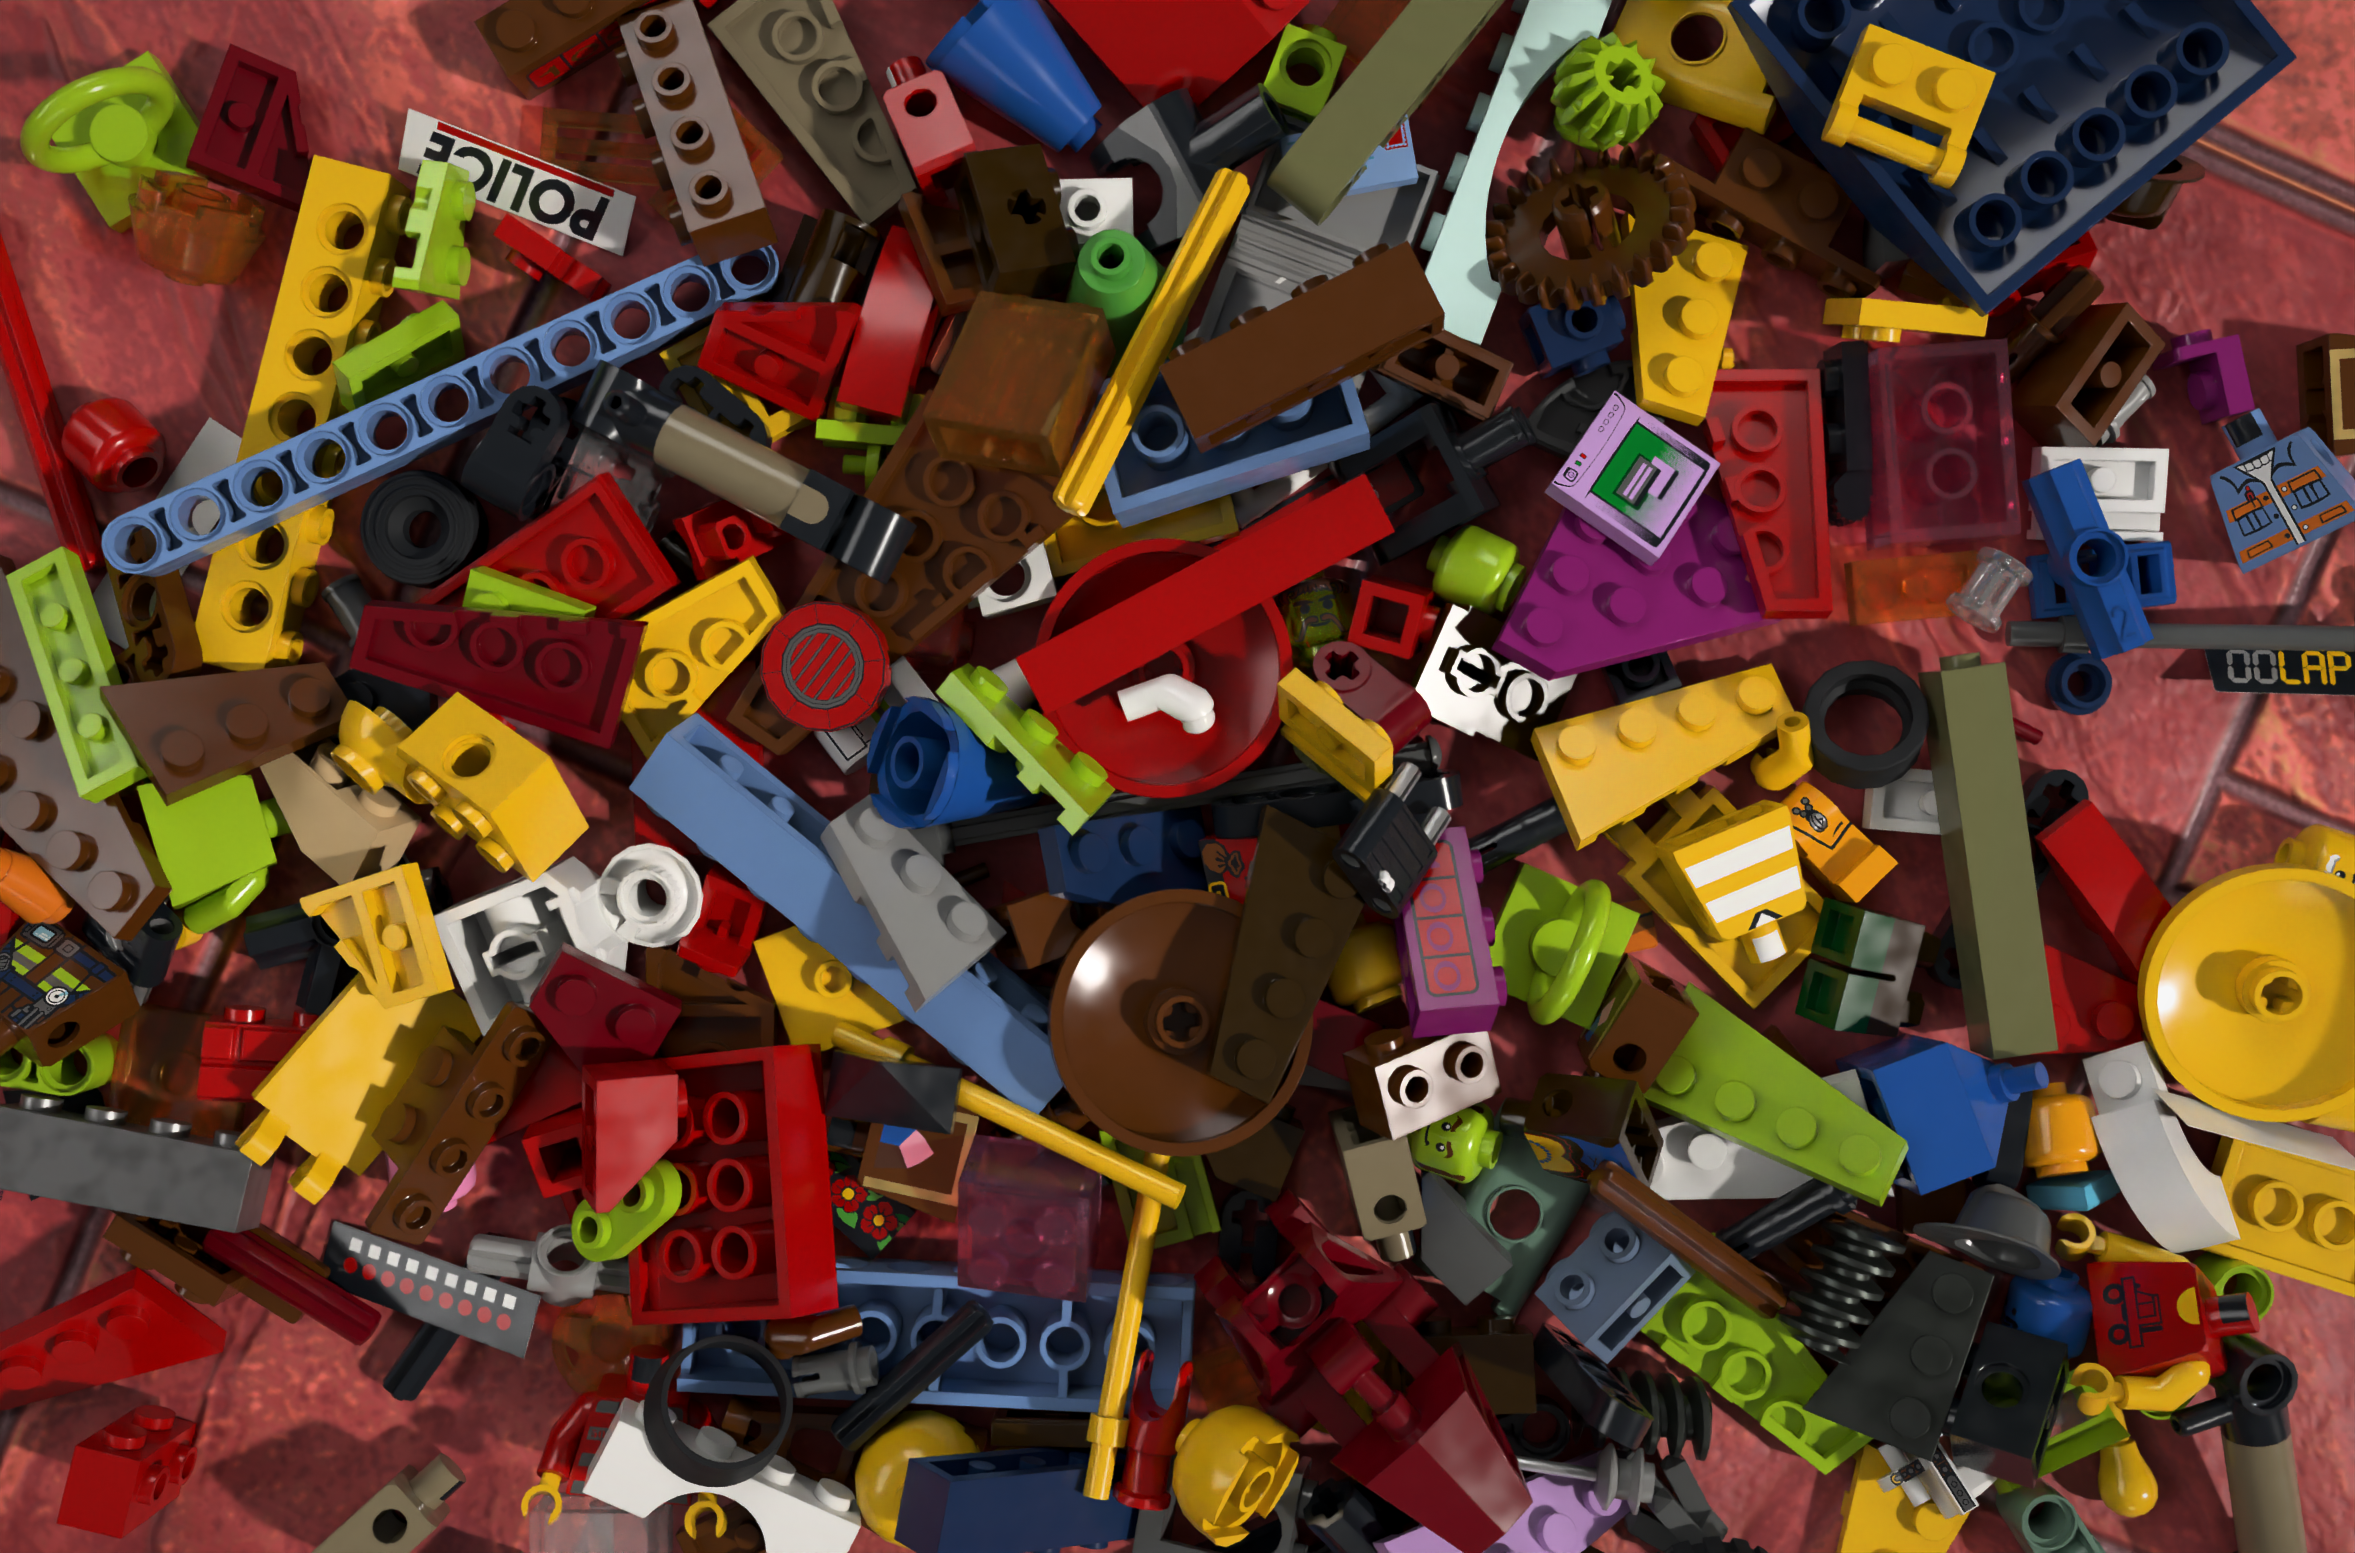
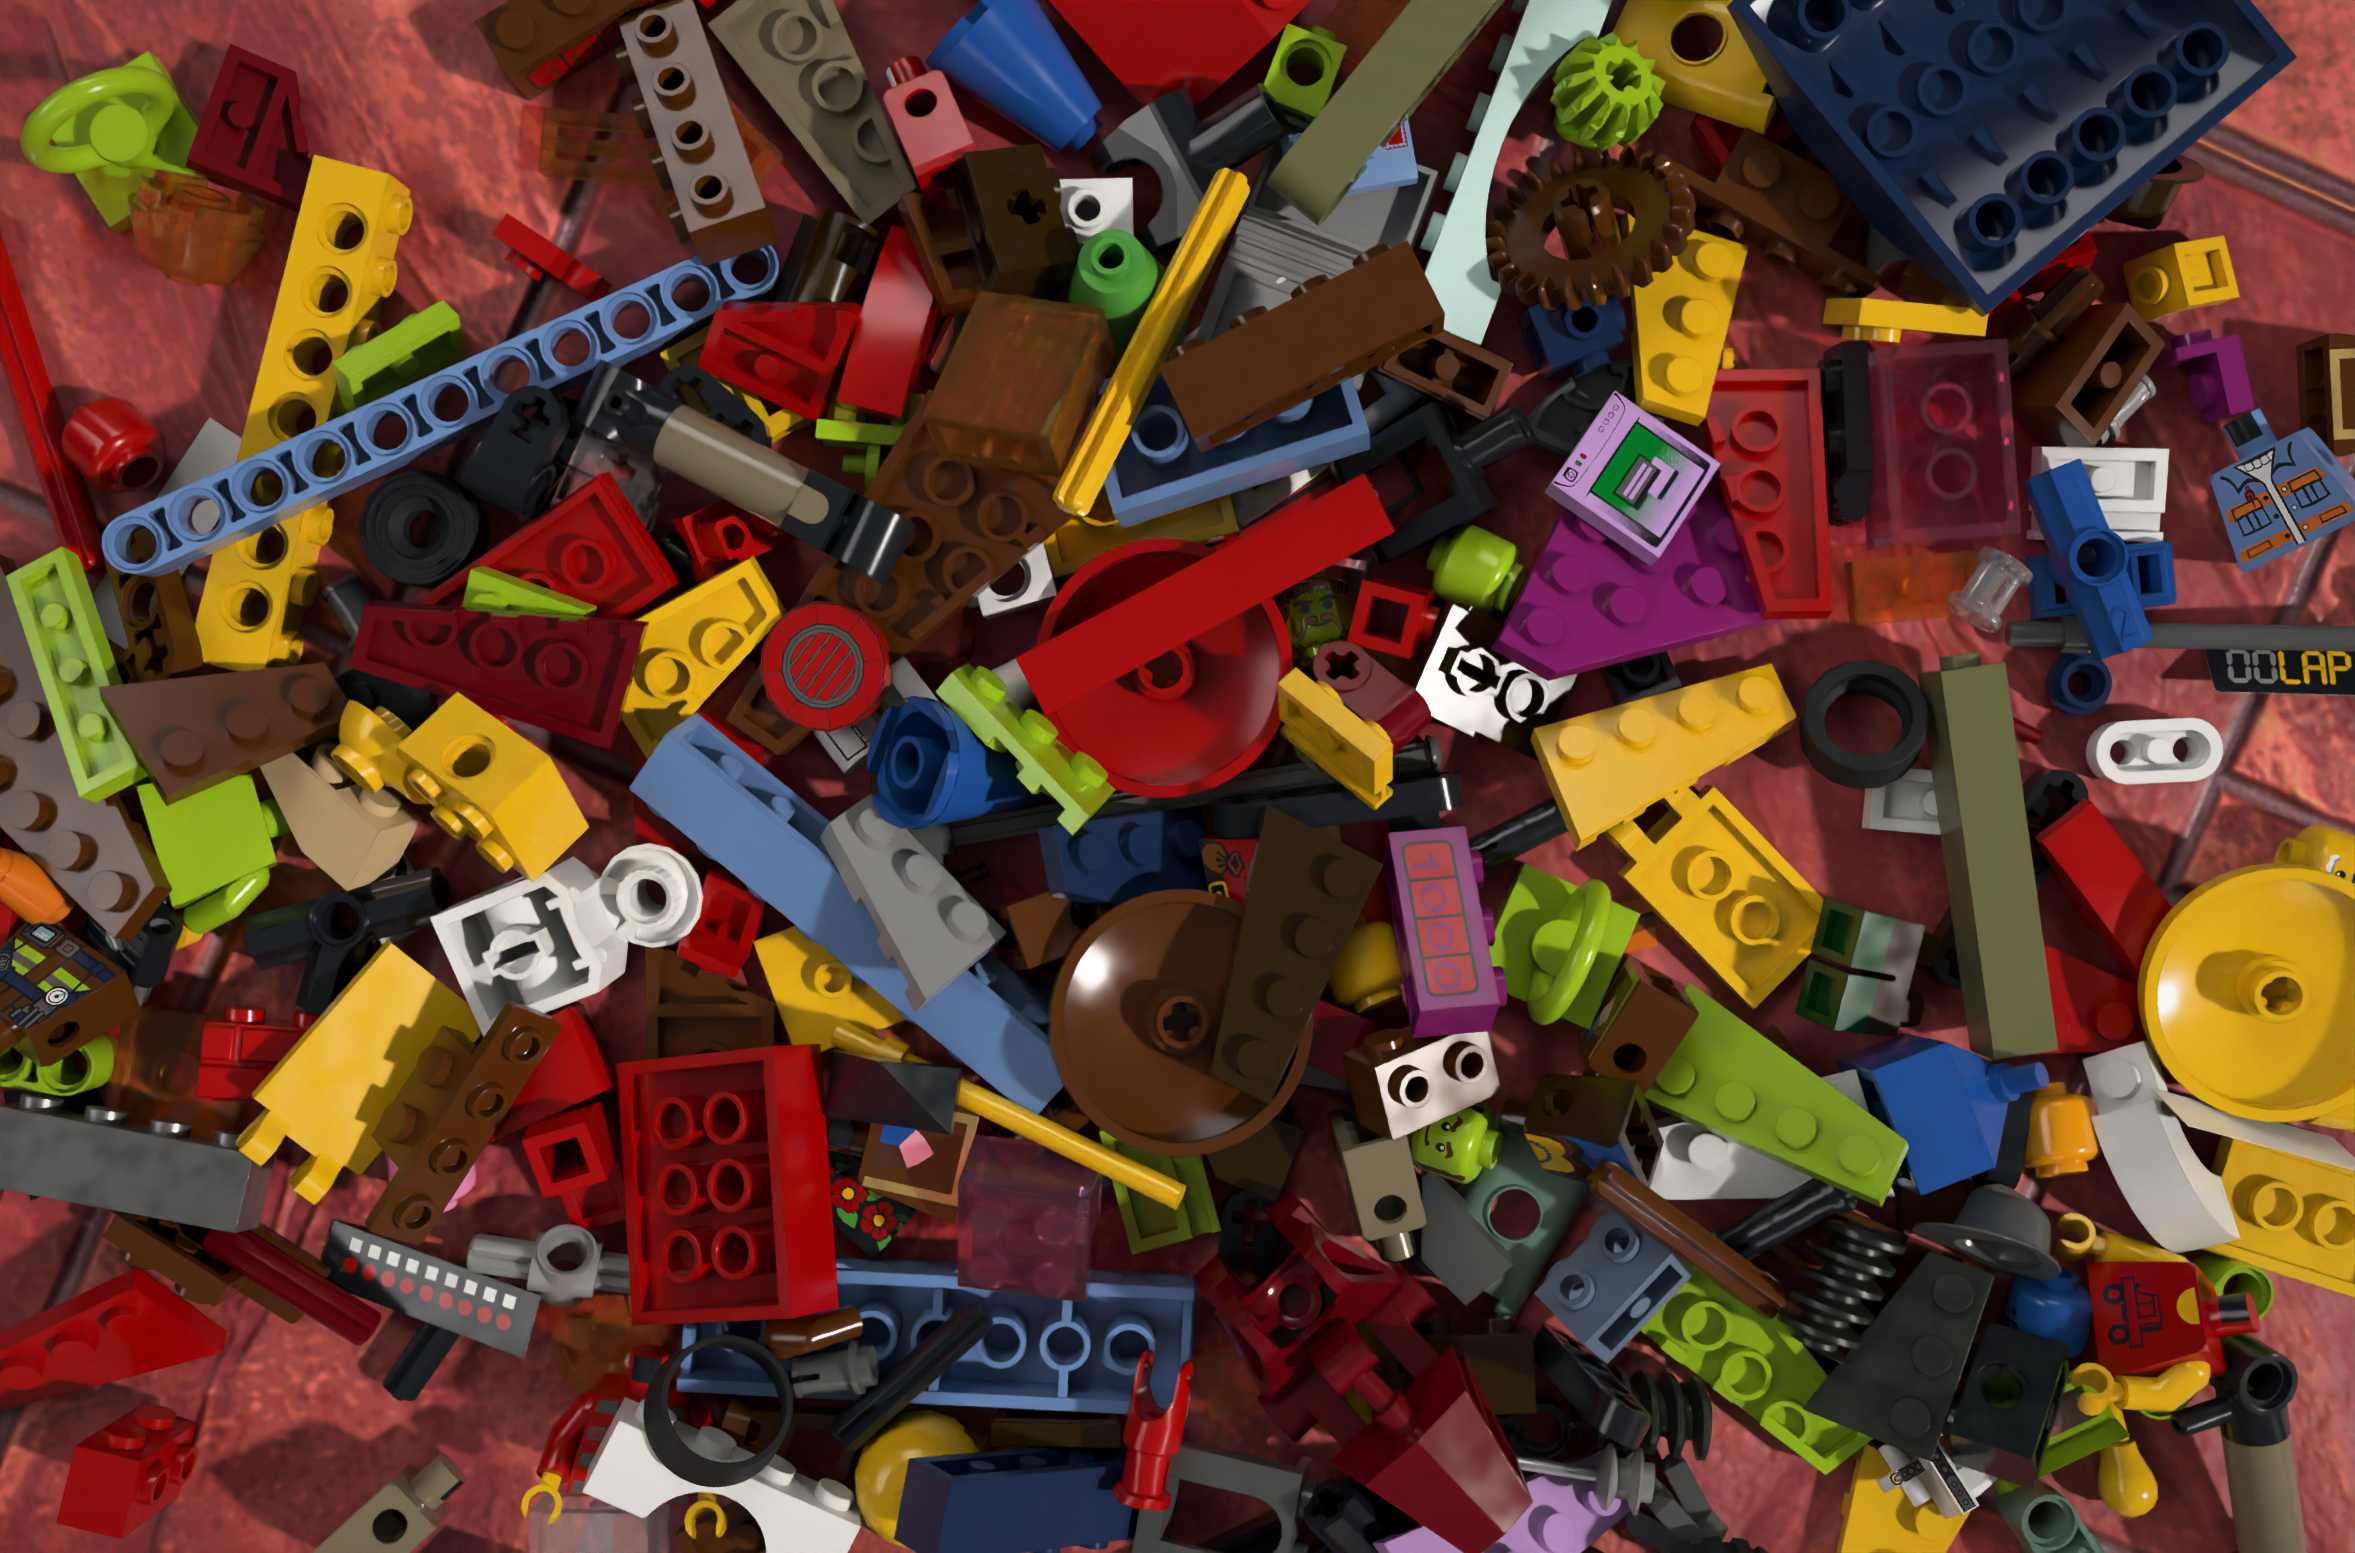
yellow wing [299,862,455,1010] -> none
lime wing [392,160,476,300] -> none
sticker [398,108,636,256] -> none
dark red wing [529,942,682,1073] -> none
lime plate [571,1158,682,1262] -> none
red slope [582,1059,688,1214] -> none
yellow bar [1083,1151,1170,1500] -> none
white arm [1117,674,1215,734] -> none
yellow cylinder [1172,1404,1300,1547] -> none
black piece [1332,762,1451,919] -> none
yellow torso [1654,799,1807,964] -> none
yellow arm [1750,711,1814,791] -> none
light orange leg [1781,781,1898,903] -> none
yellow plate [1821,23,1996,190] -> none
medium azure tile [2025,1170,2120,1211] -> none
none -> white plate [2086,718,2223,784]
none -> yellow bracket [2123,235,2240,322]

